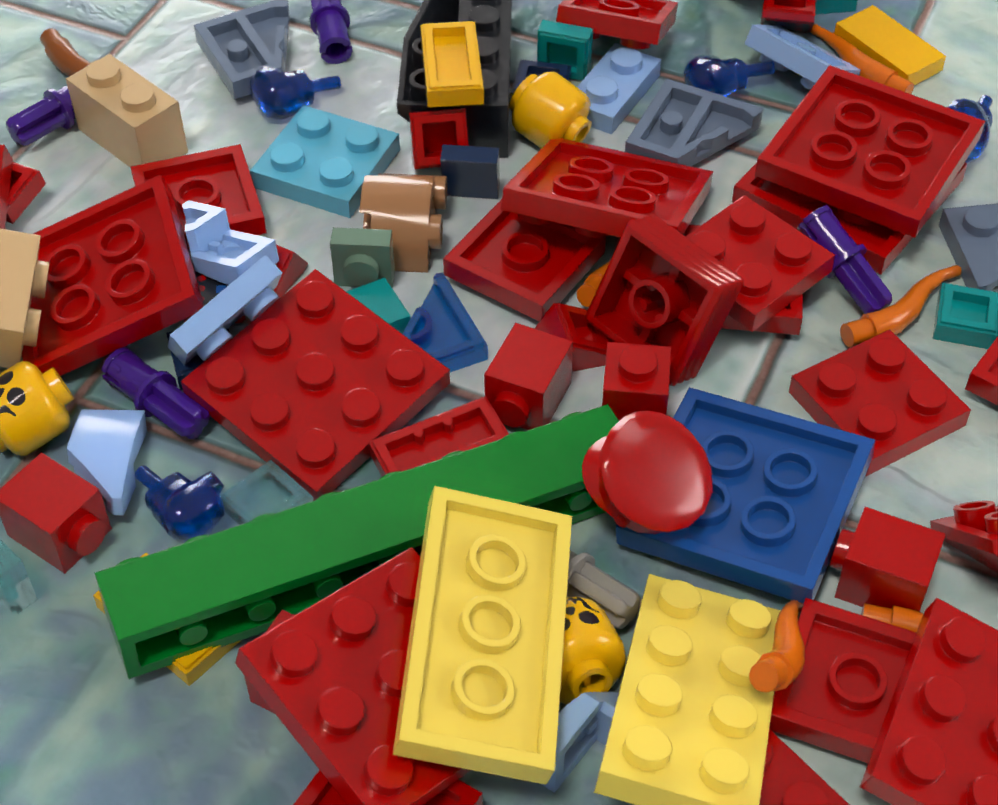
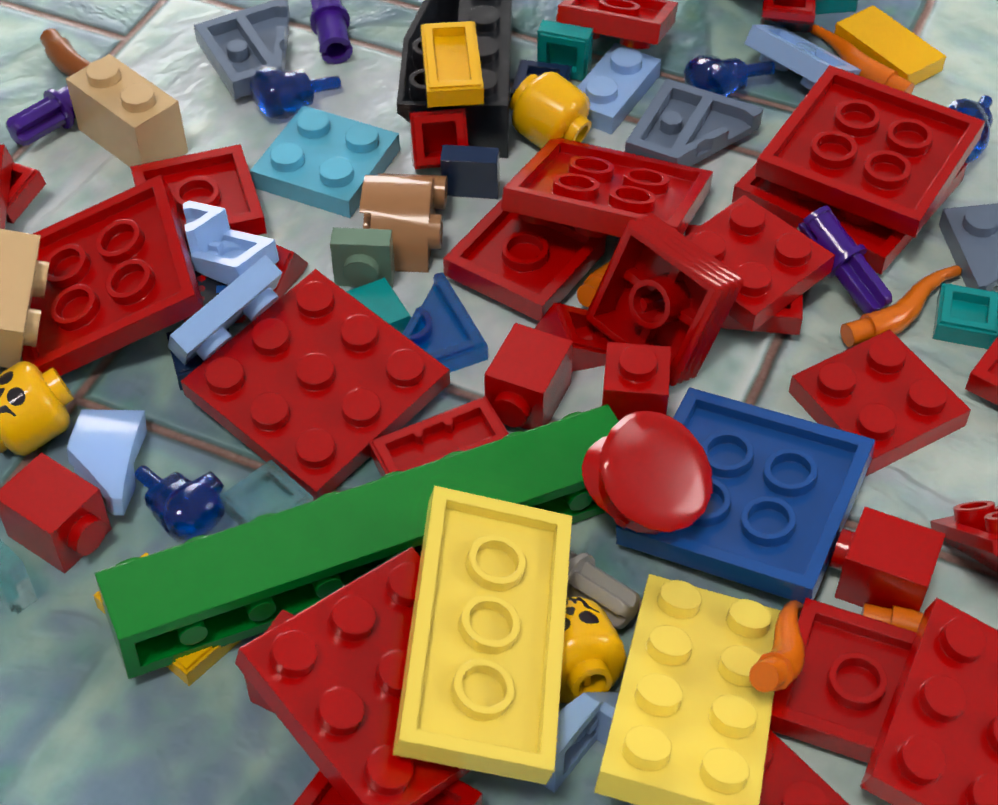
dark purple axle [102,348,210,439] -> none

